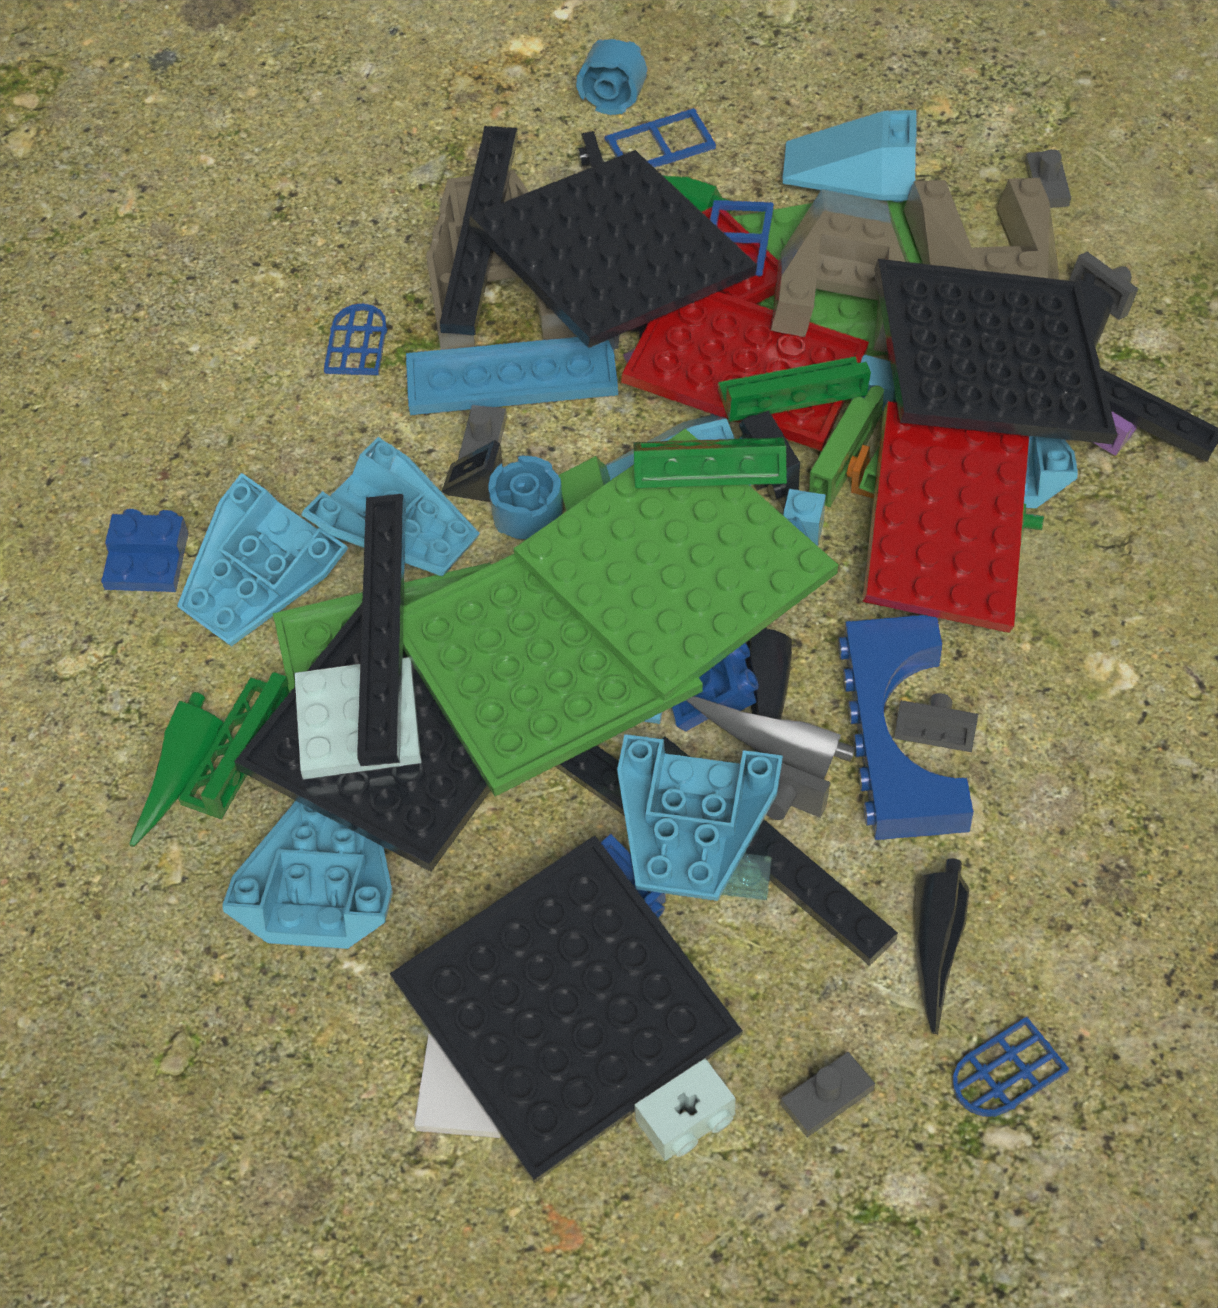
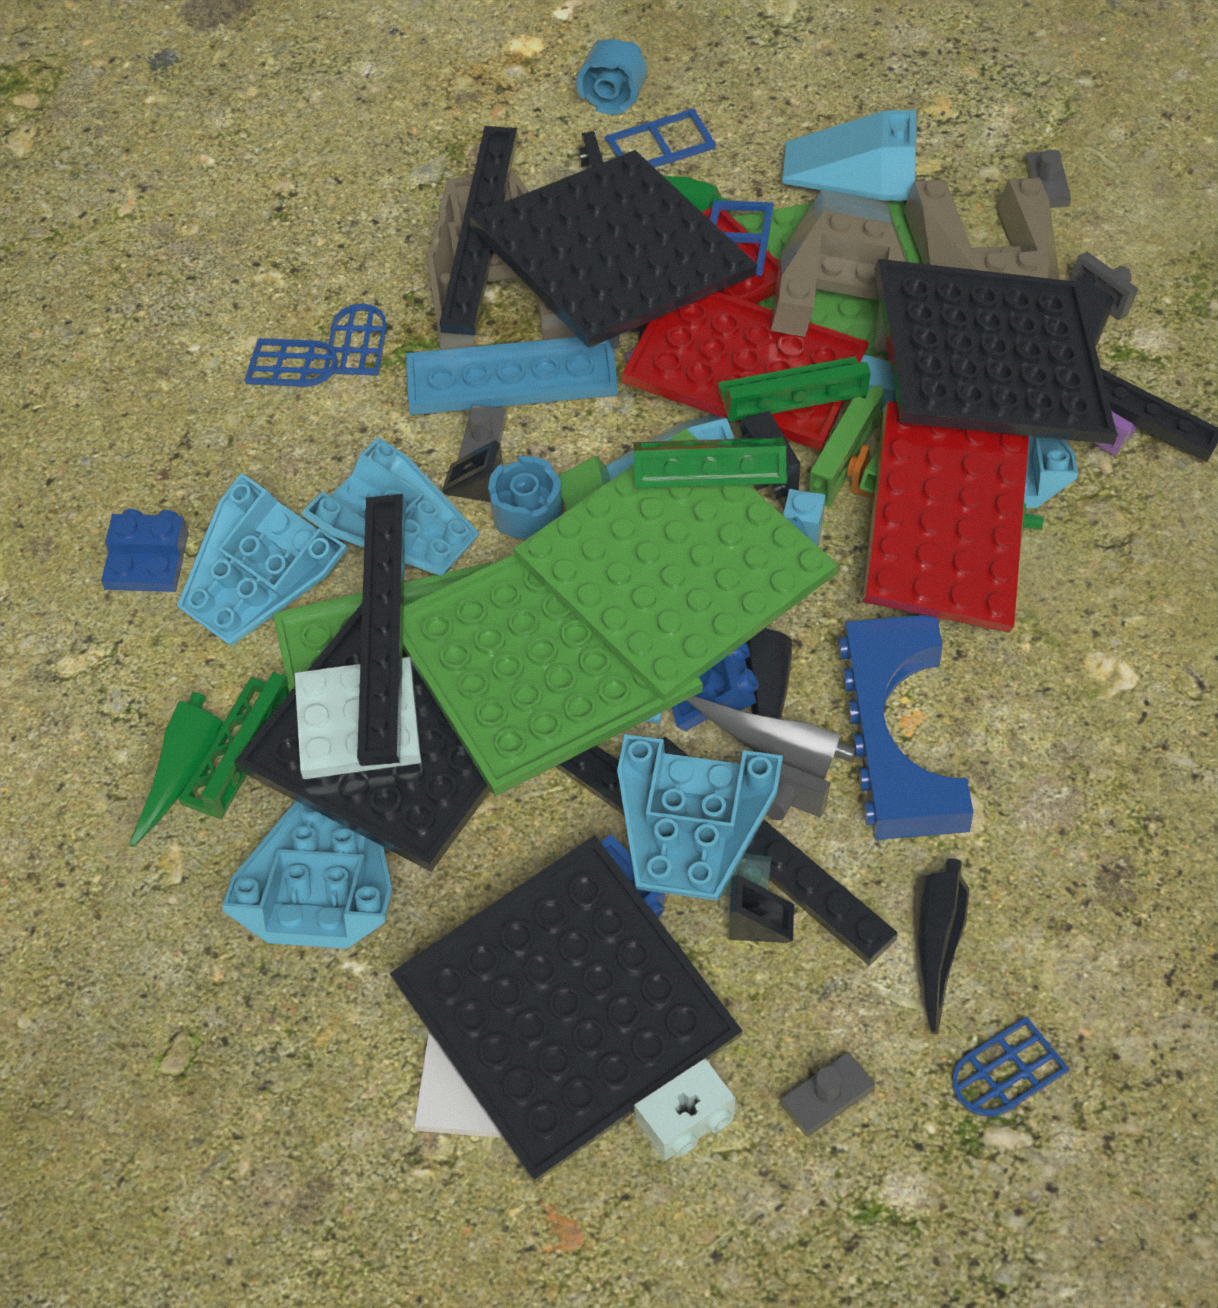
dark grey tile [894,693,978,752] -> none
none -> blue window [244,338,338,387]
none -> black slope [729,874,795,943]

